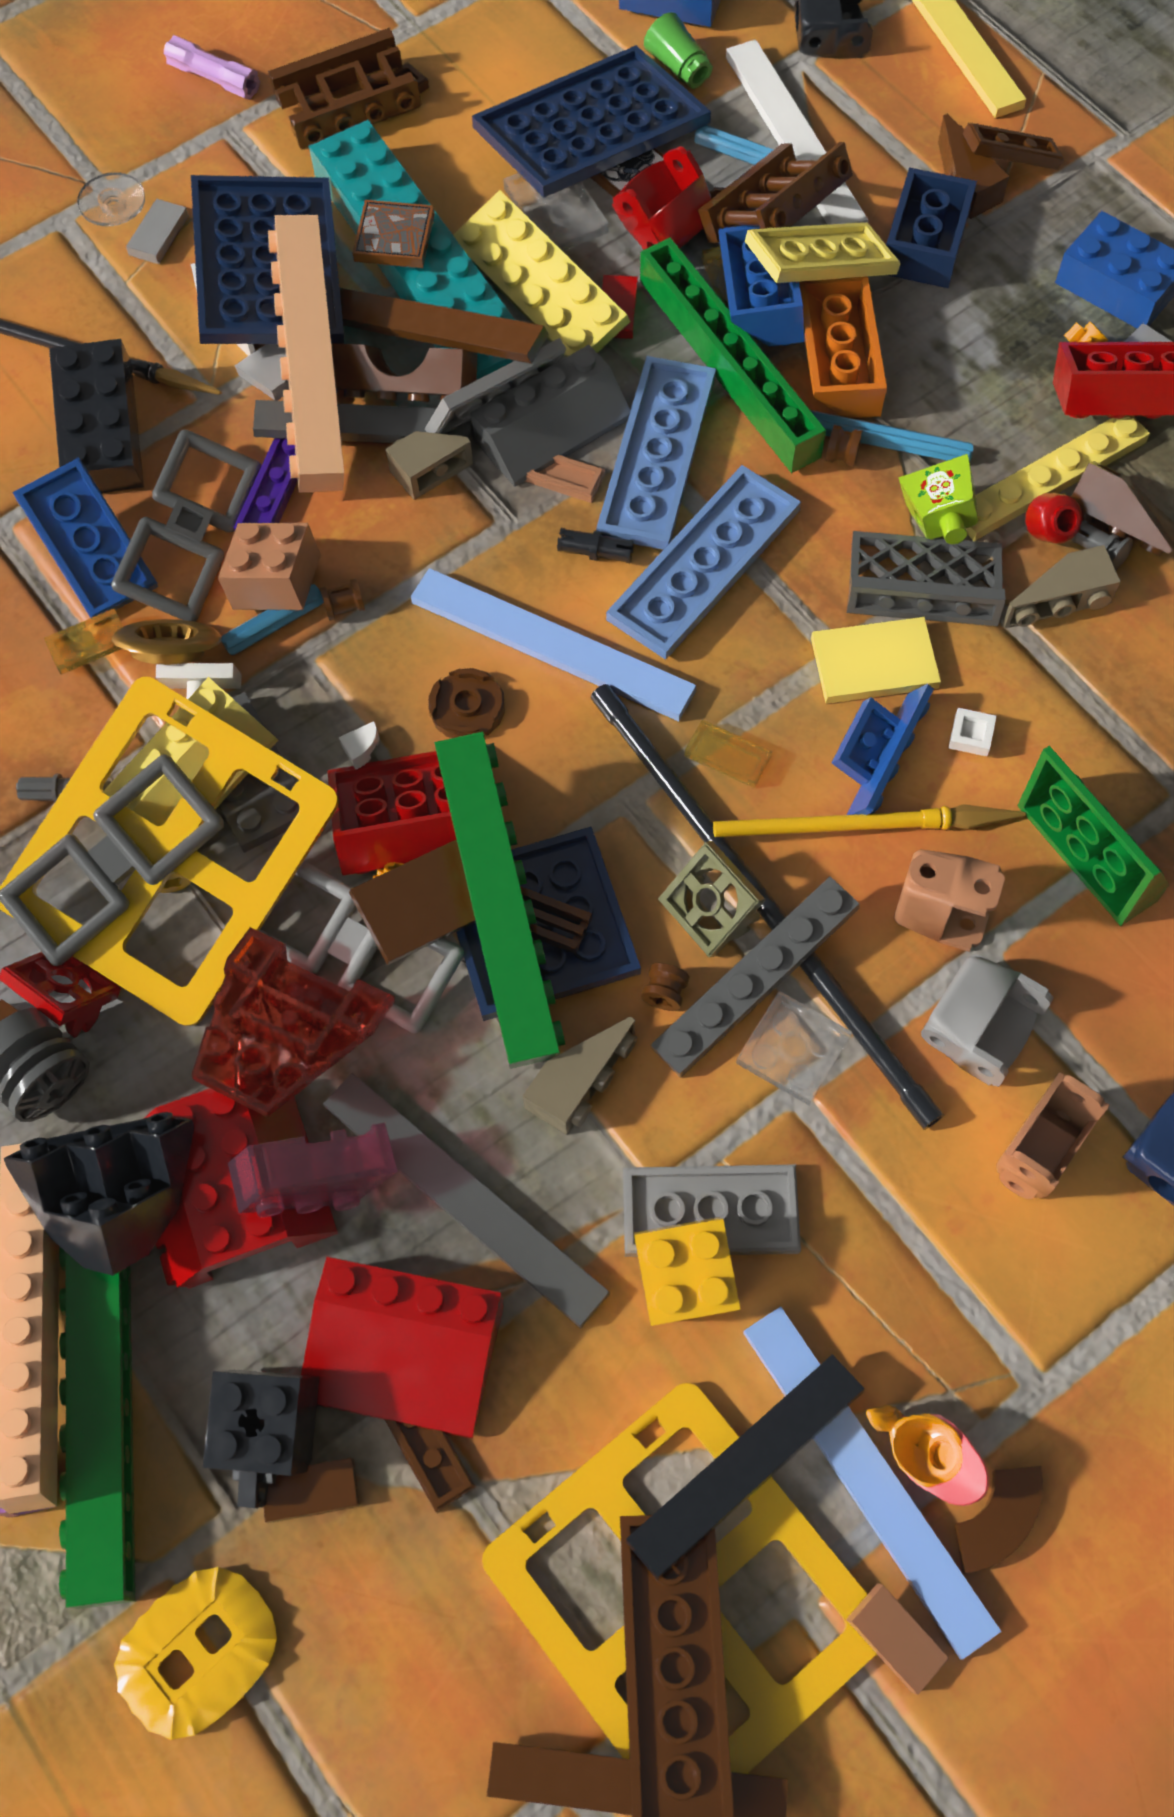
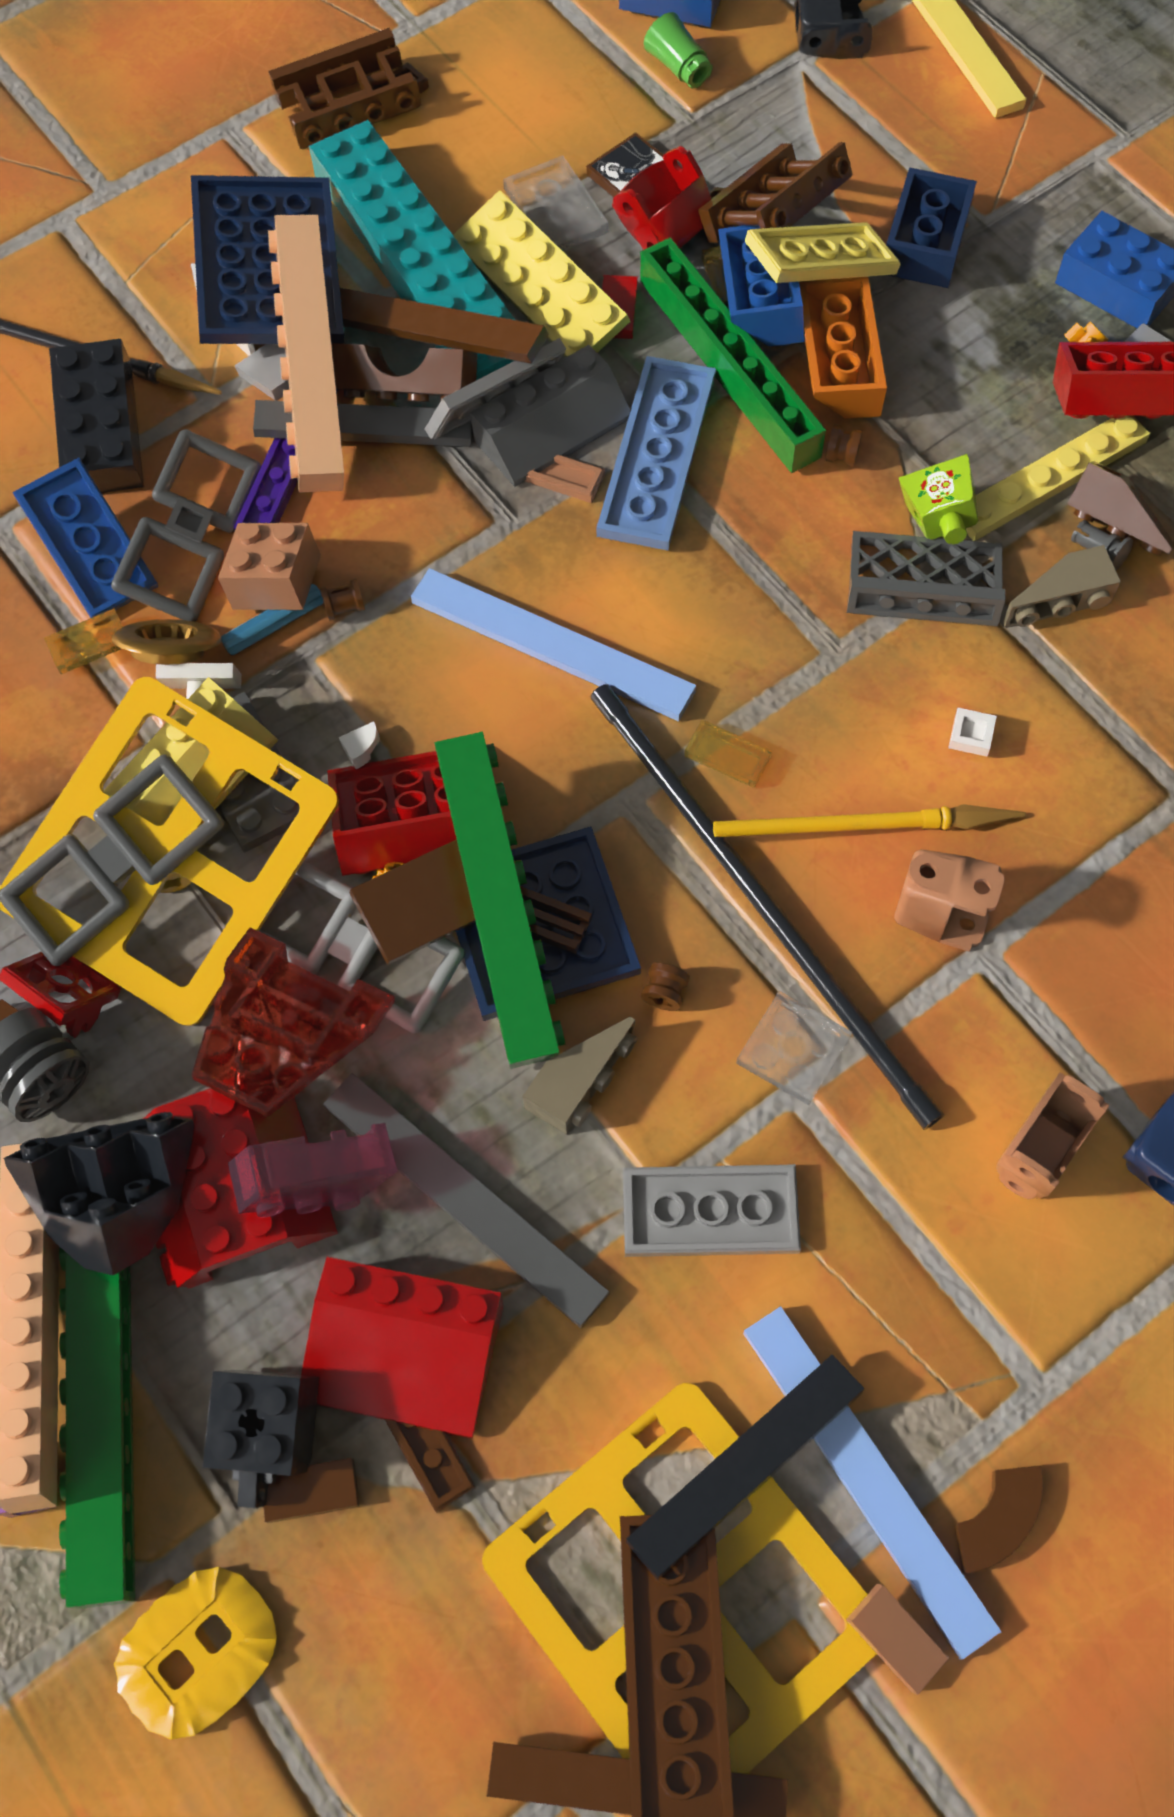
dark grey axle [16,774,71,803] -> none
clear dish [77,172,145,226] -> none
light grey tile [126,198,189,264] -> none
lavender axle [164,35,260,100] -> none
tile [352,200,435,268] -> none
dark tan slope [386,431,473,500] -> none
reddish brown tile [428,668,505,738] -> none
dark blue plate [472,45,711,198] -> none
black pin [557,527,634,564] -> none
medium blue plate [606,465,801,660] -> none
yellow brick [634,1217,740,1326] -> none
dark grey plate [651,876,860,1078] -> none
olive piece [658,841,766,958] -> none
dark azure axle [694,125,774,165] -> none
white tile [726,39,868,225] -> none
dark azure axle [810,410,974,461] -> none
light yellow tile [811,617,941,704] -> none
blue bracket [831,684,934,815] -> none
light orange hair [866,1405,989,1506] -> none
light grey piece [921,955,1053,1087] -> none
reddish brown slope [938,113,1009,219] -> none
reddish brown tile [963,123,1064,170] -> none
green slope [1017,745,1169,926] -> none
red head [1025,493,1083,544] -> none

